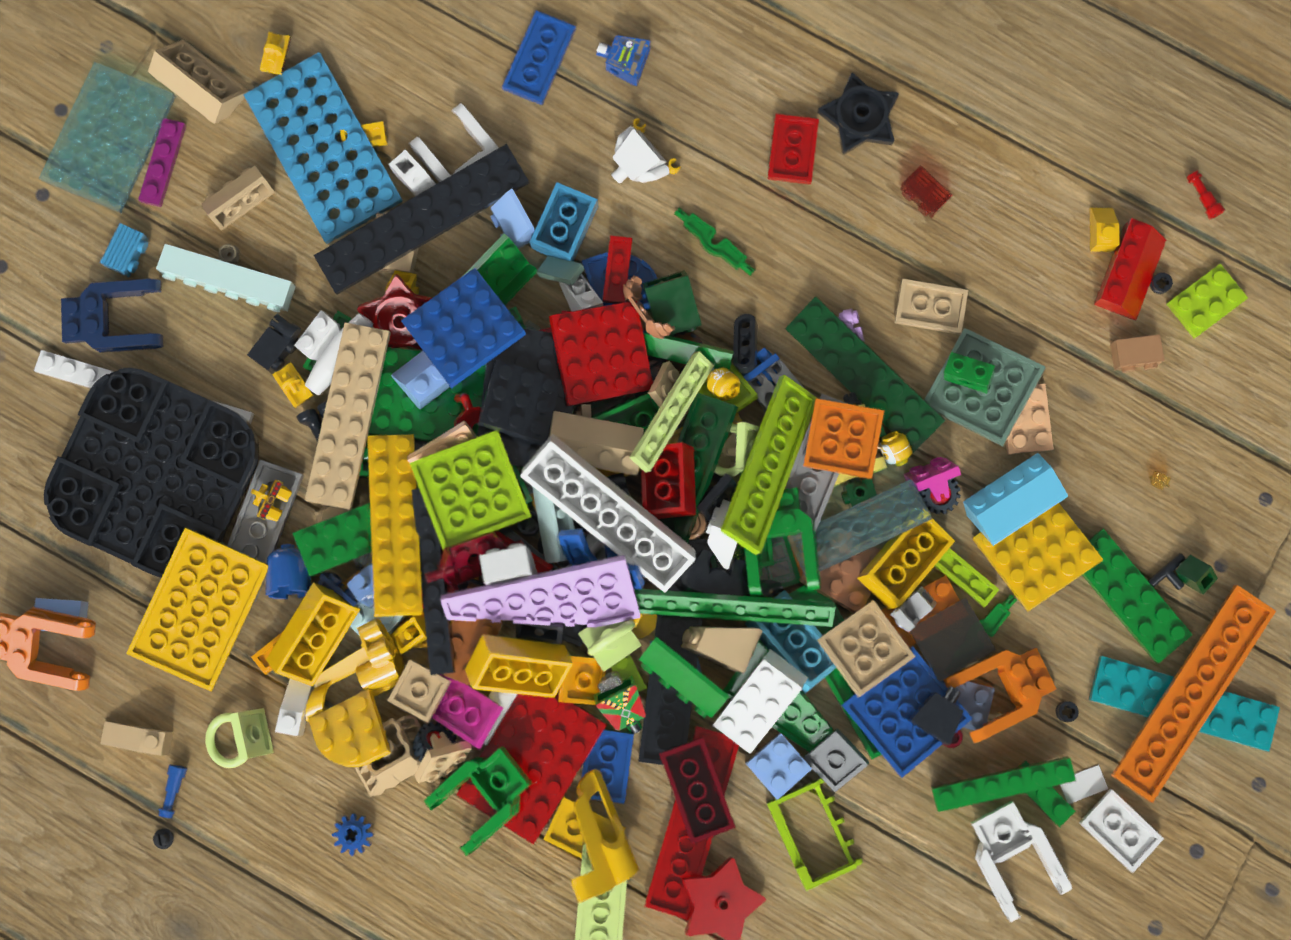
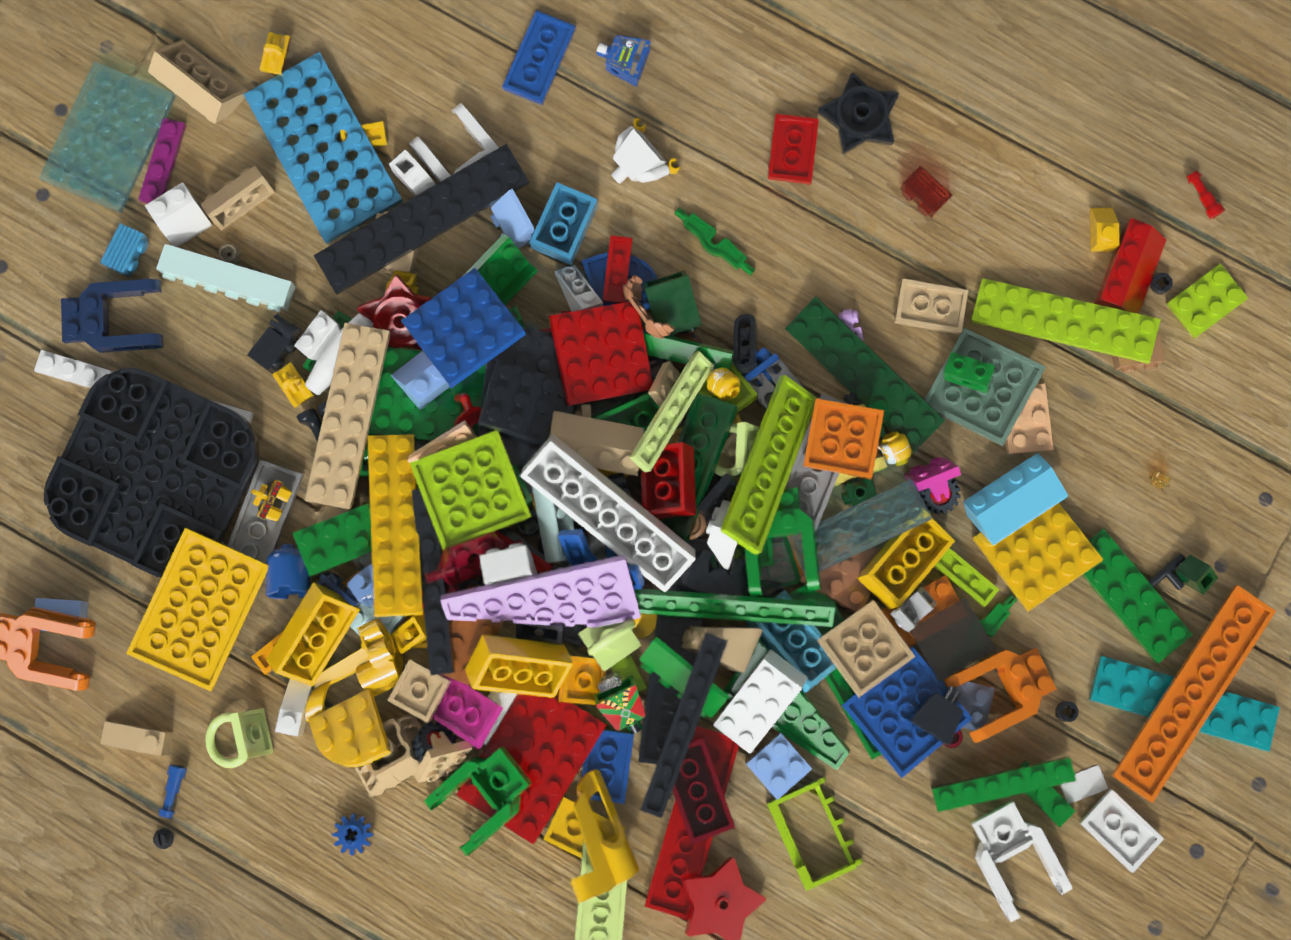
sand green tile [537,256,584,285] -> none
tile [803,728,869,792] -> none
none -> white slope [145,182,212,247]
none -> black plate [640,632,728,819]
none -> lime plate [971,278,1161,364]

